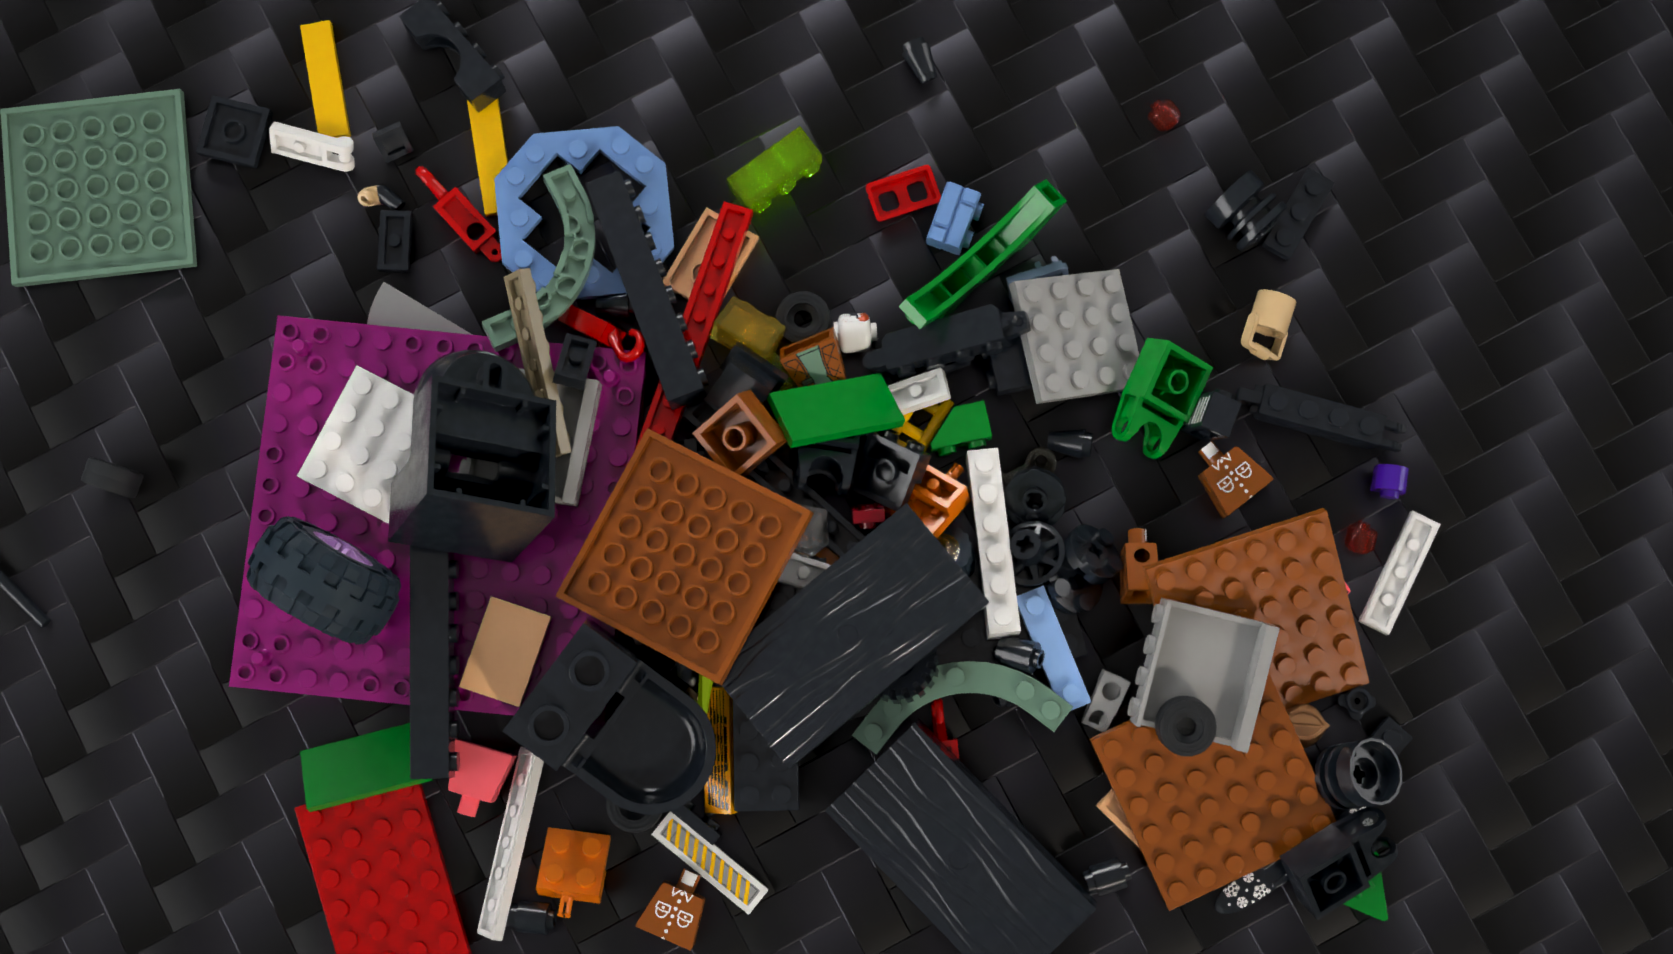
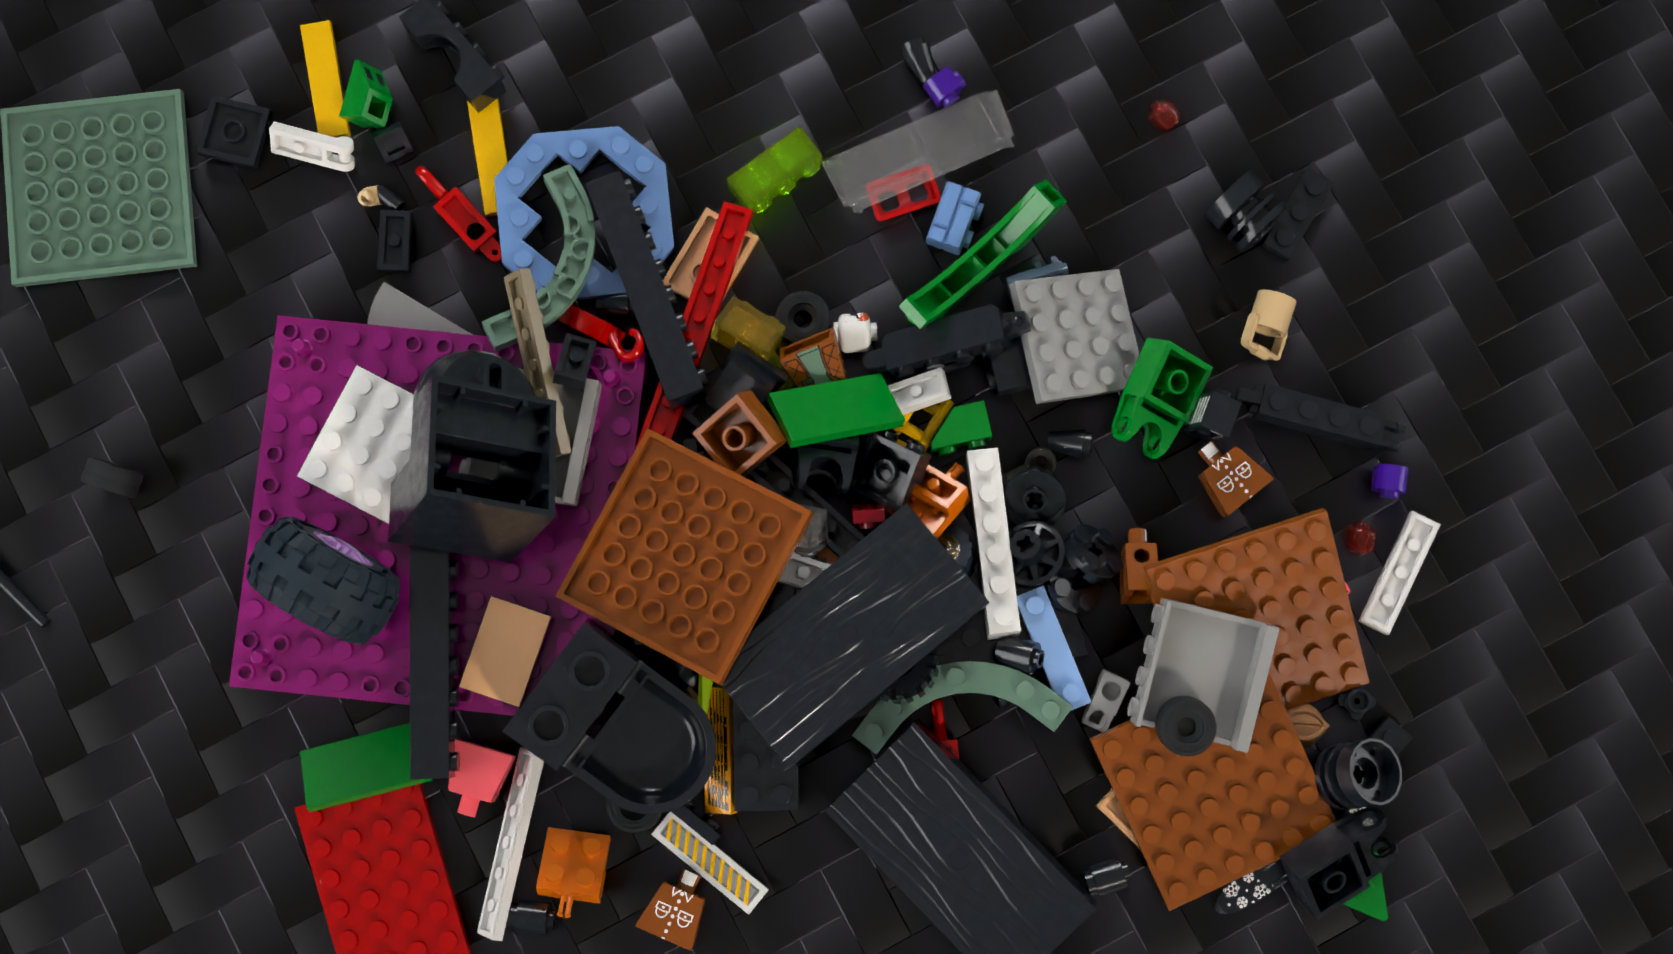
none -> green slope [339,60,393,128]
none -> clear piece [821,90,1014,213]
none -> dark purple plate [923,66,966,108]

